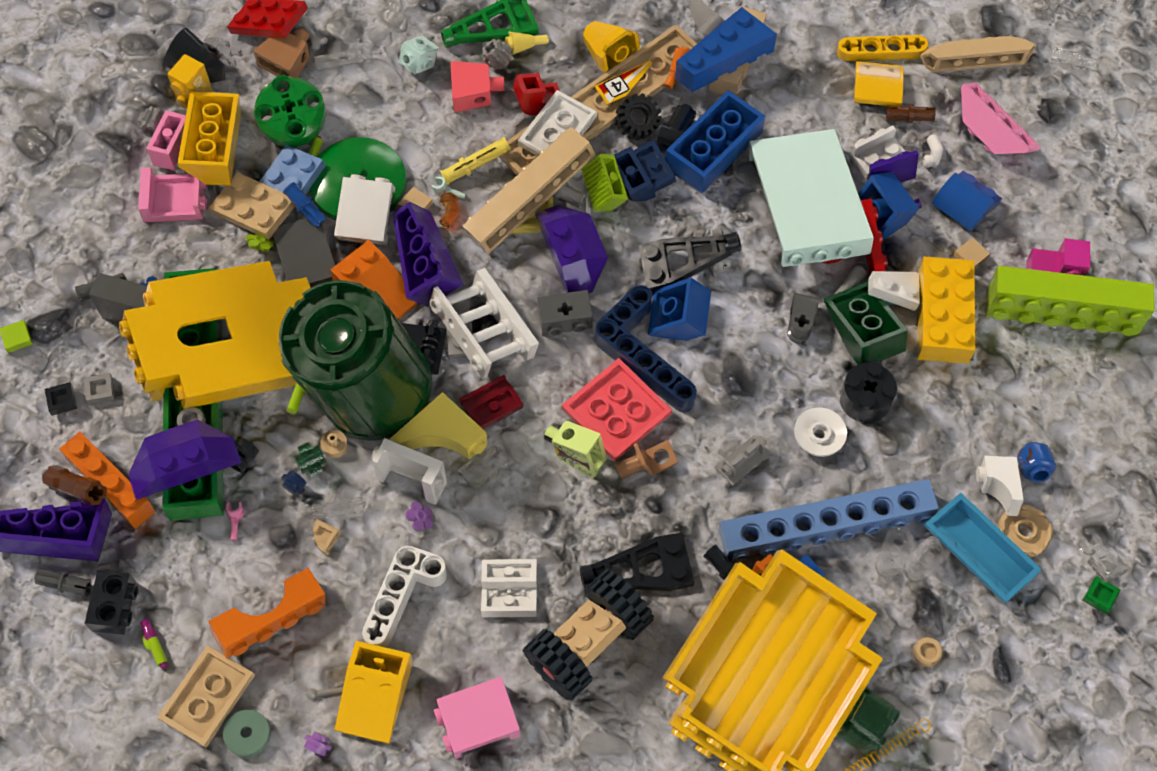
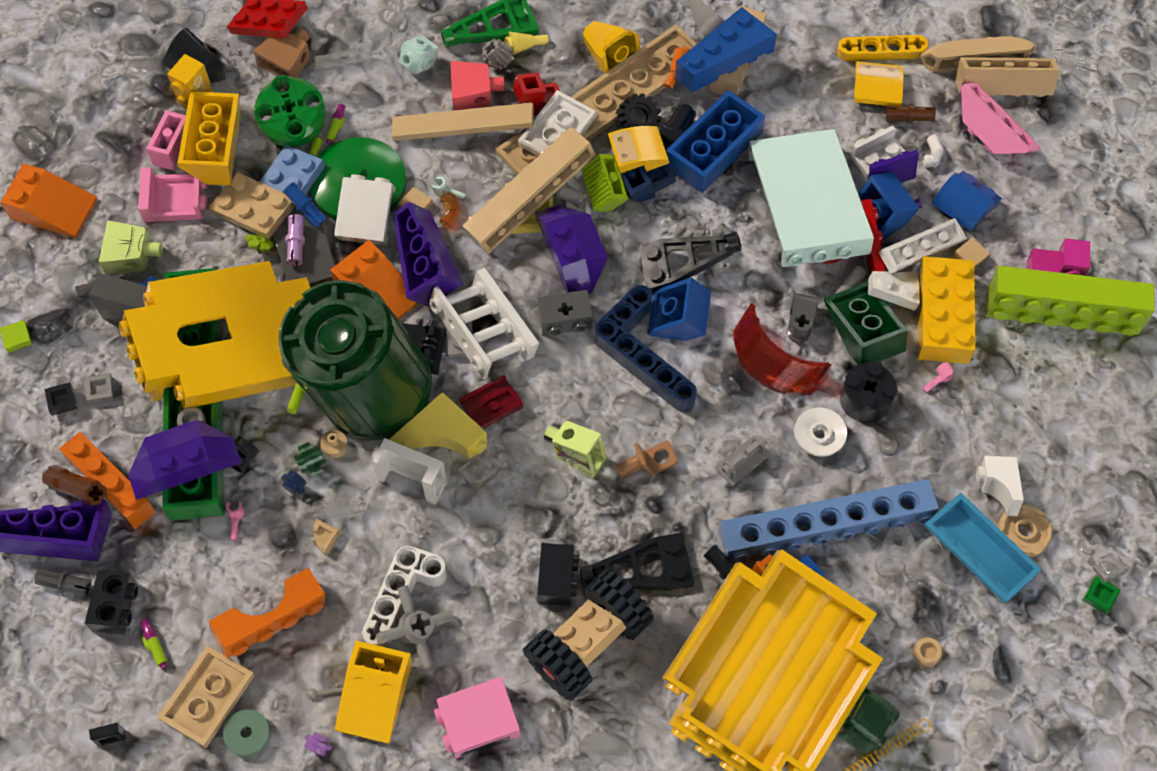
medium lavender plant [405,502,433,531] -> none
light yellow pin [440,137,511,185] -> none
white slope [481,559,537,617] -> none
coral plate [561,358,672,462] -> none
sticker [594,60,653,105] -> none
blue head [1017,442,1056,483] -> none
none -> orange slope [0,163,98,238]
none -> black tile [89,722,126,747]
none -> yellowish green torso [99,221,163,274]
none -> lavender pin [285,214,305,266]
none -> piece [325,104,346,145]
none -> light grey bar [376,585,453,669]
none -> tan tile [391,103,534,141]
none -> black brick [537,543,579,606]
none -> yellow slope [608,126,670,173]
none -> clear red windscreen [733,303,832,396]
none -> white tile [878,218,967,274]
none -> bright pink hand [922,362,953,393]
none -> tan brick [955,57,1060,97]

